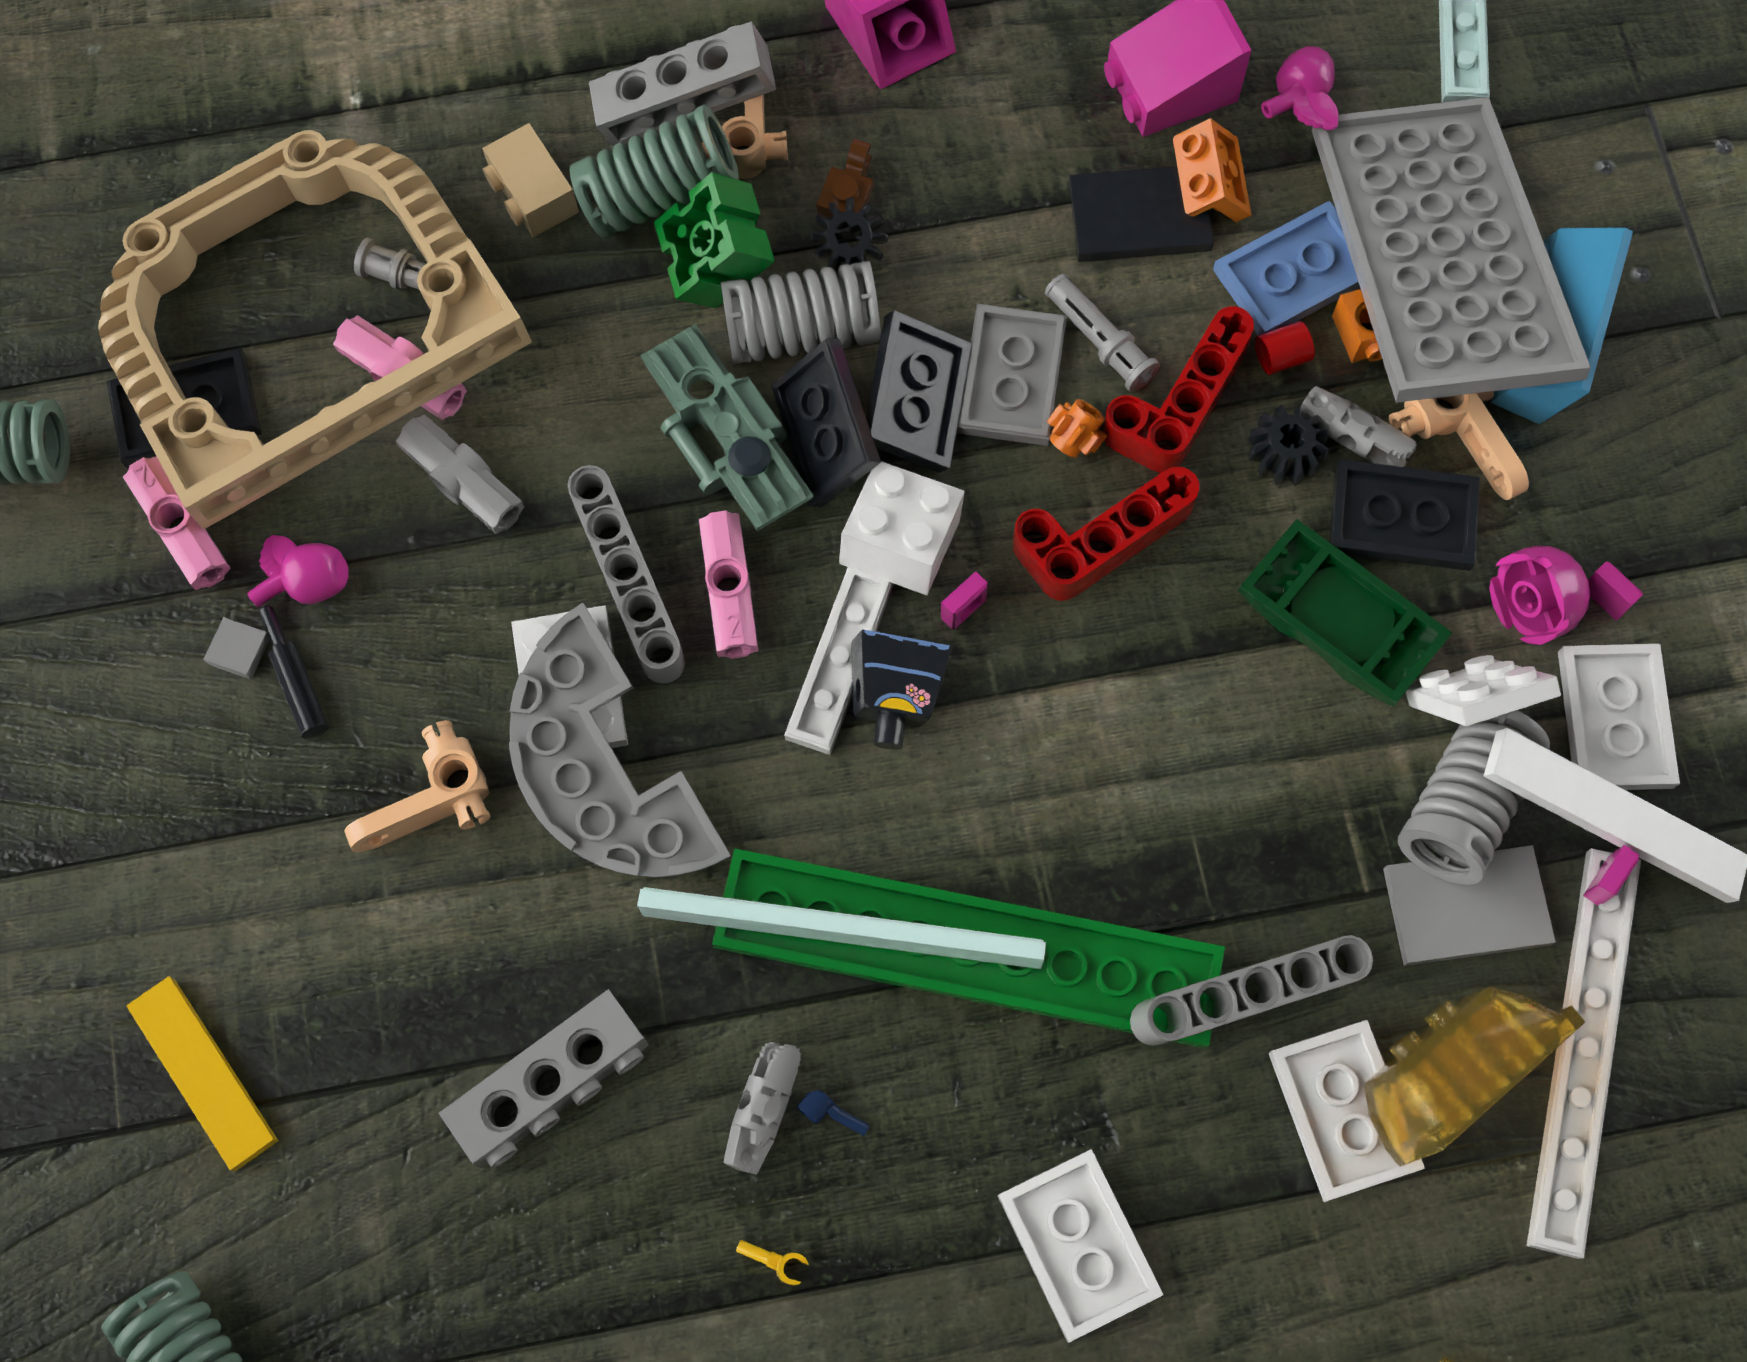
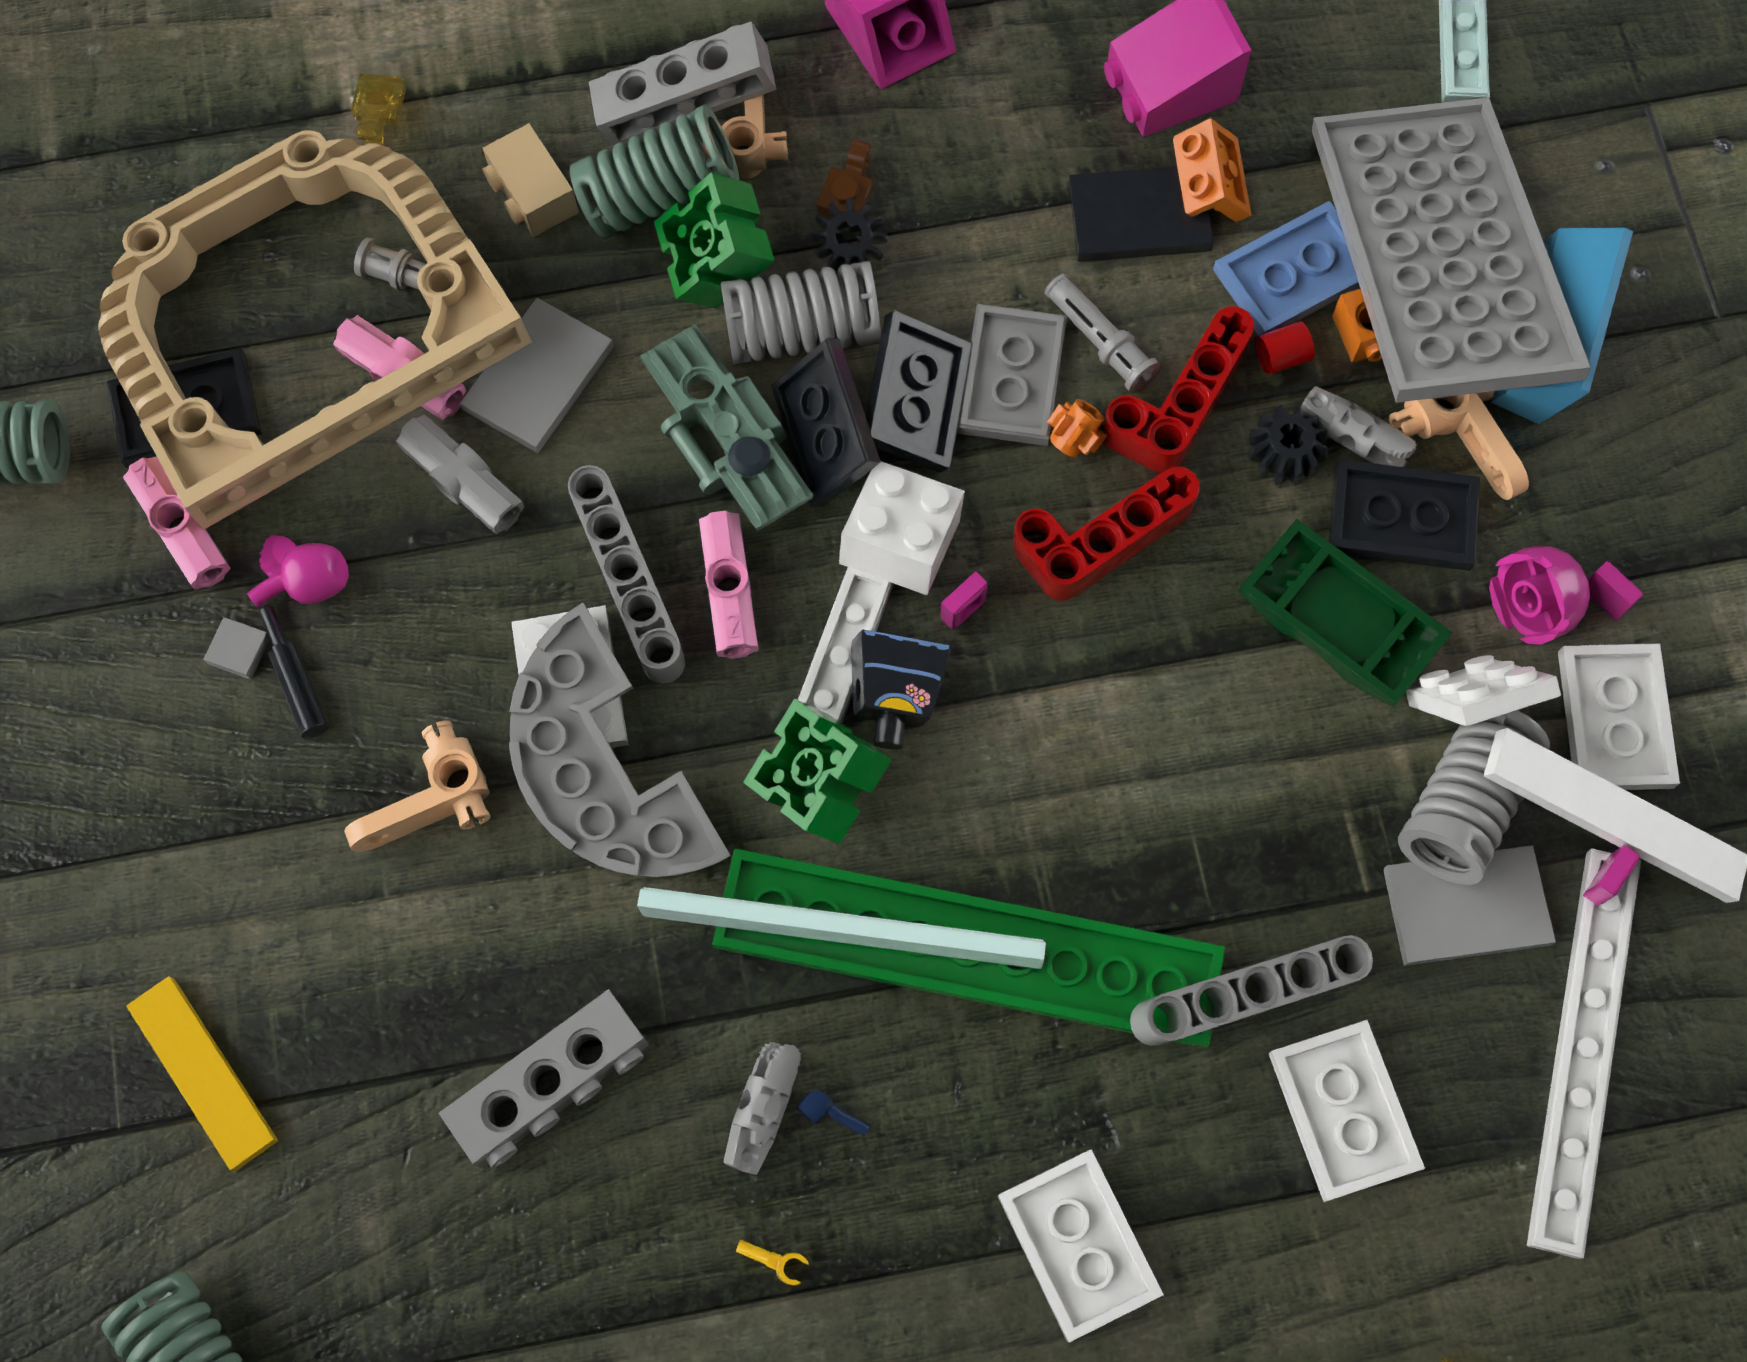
dark pink piece [1261,46,1339,131] -> none
clear yellow windscreen [1364,986,1585,1167] -> none
none -> clear yellow plate [351,73,406,146]
none -> light grey tile [460,298,614,453]
none -> green brick [743,698,892,844]

